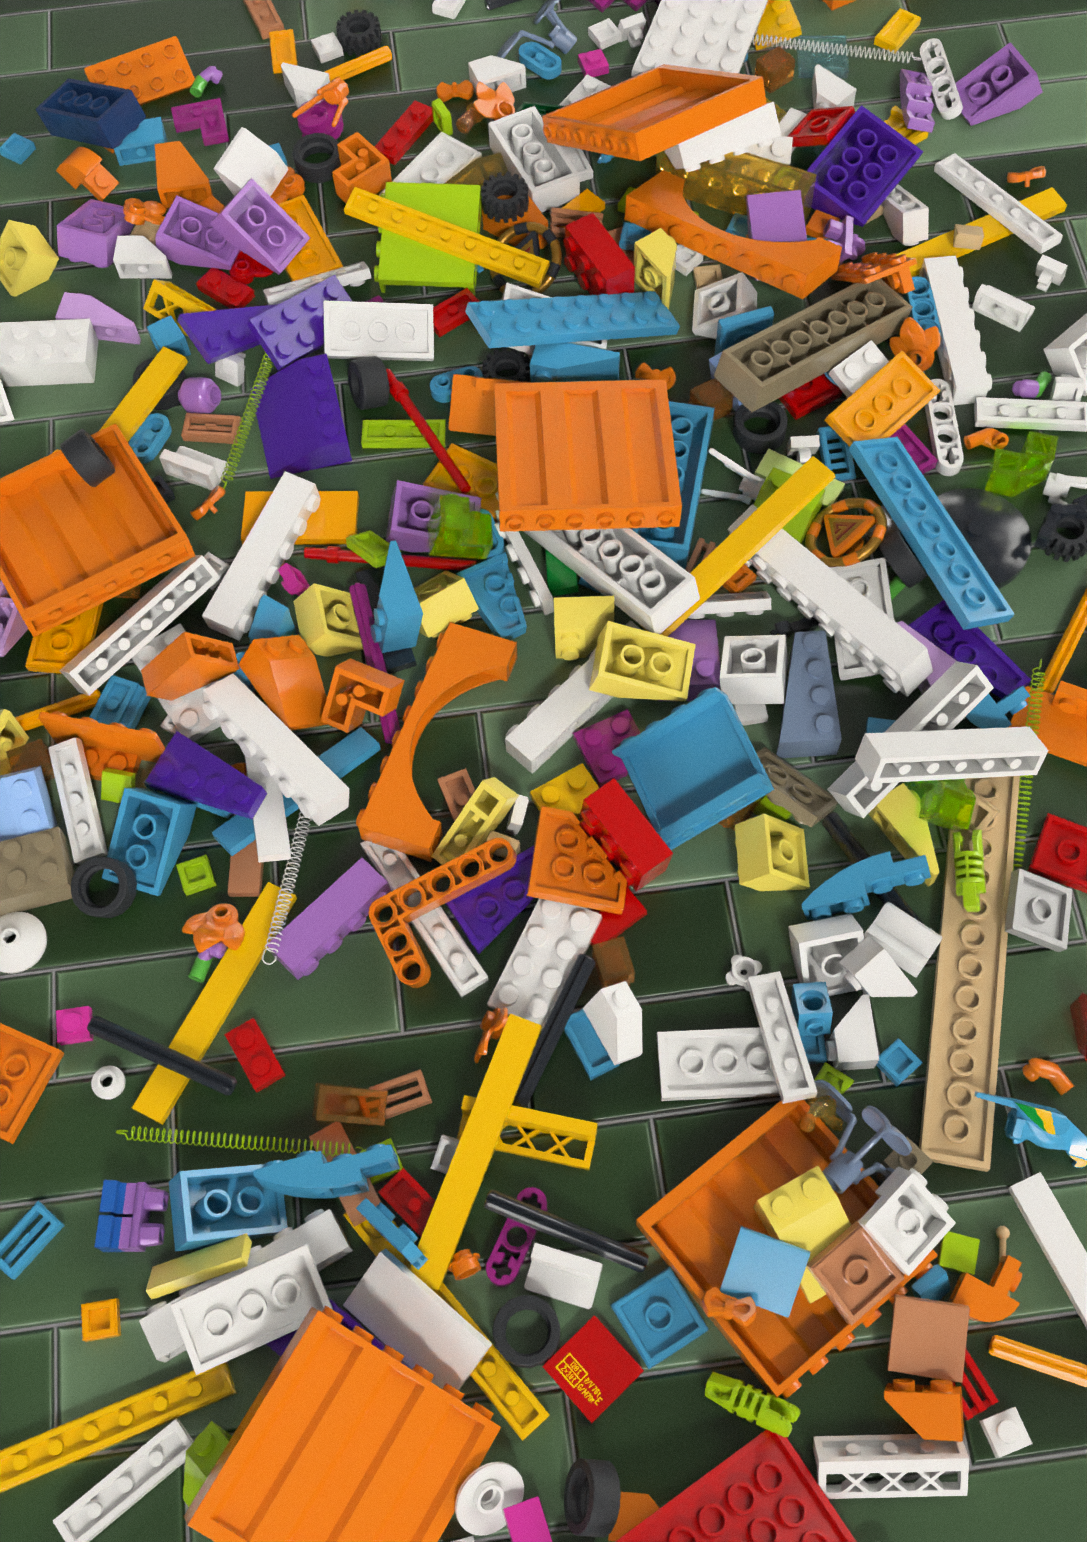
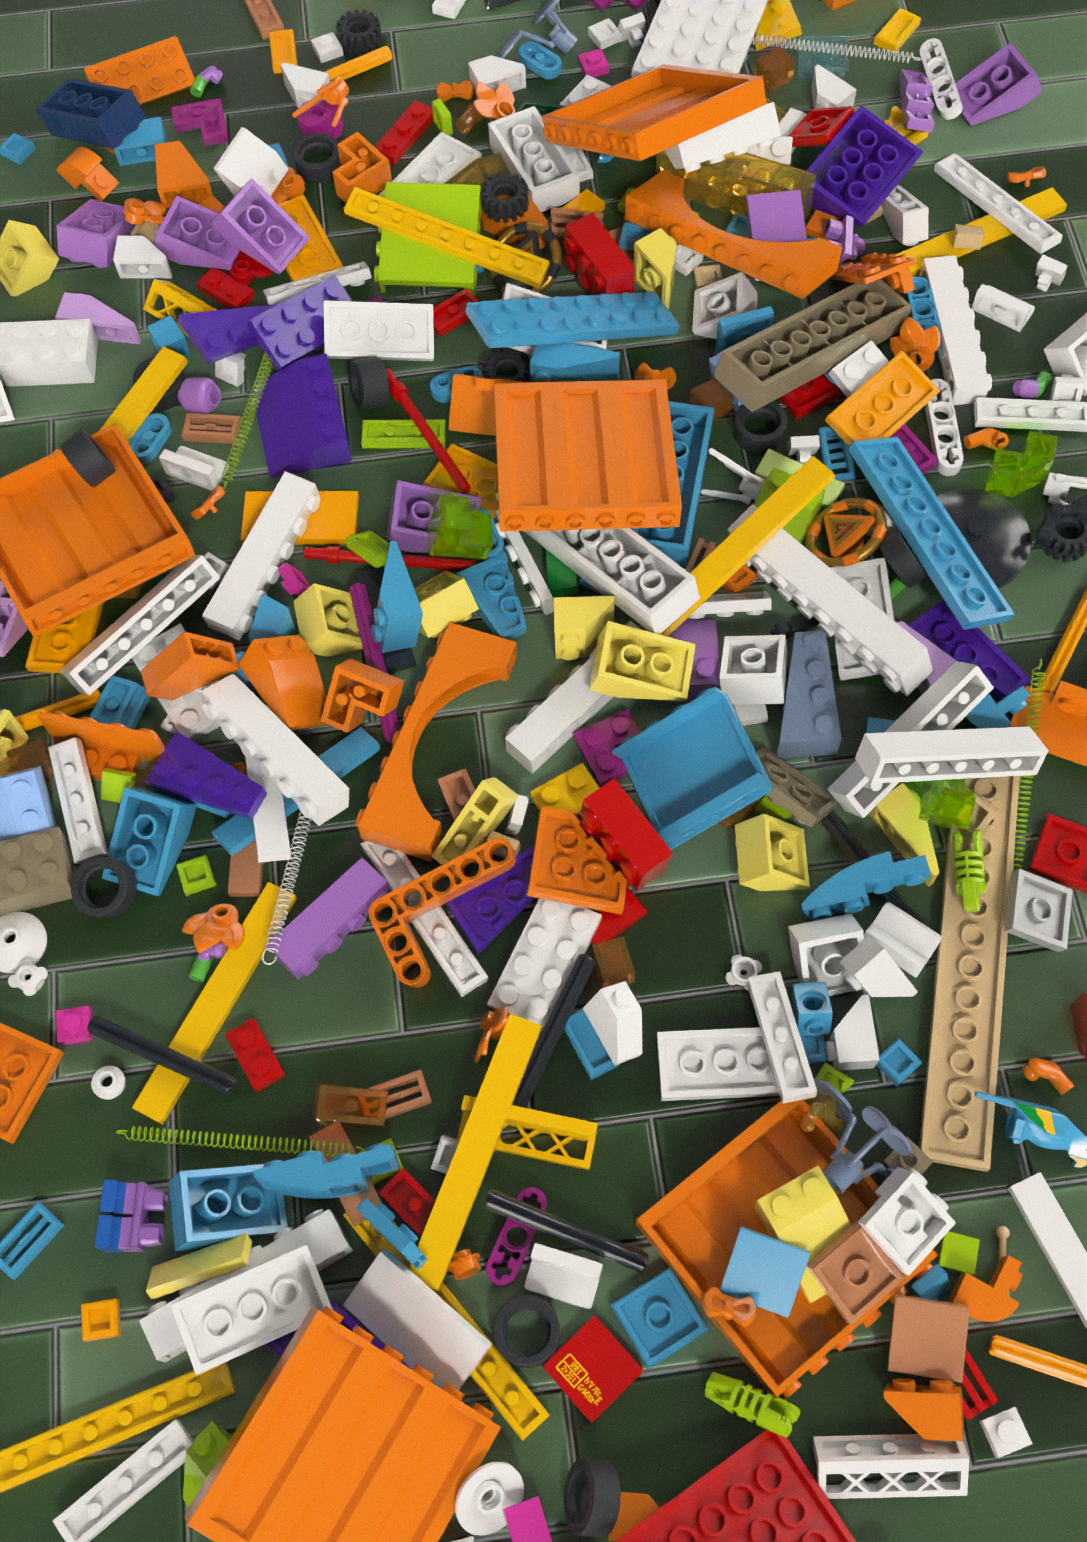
none -> white plate [8,959,48,996]

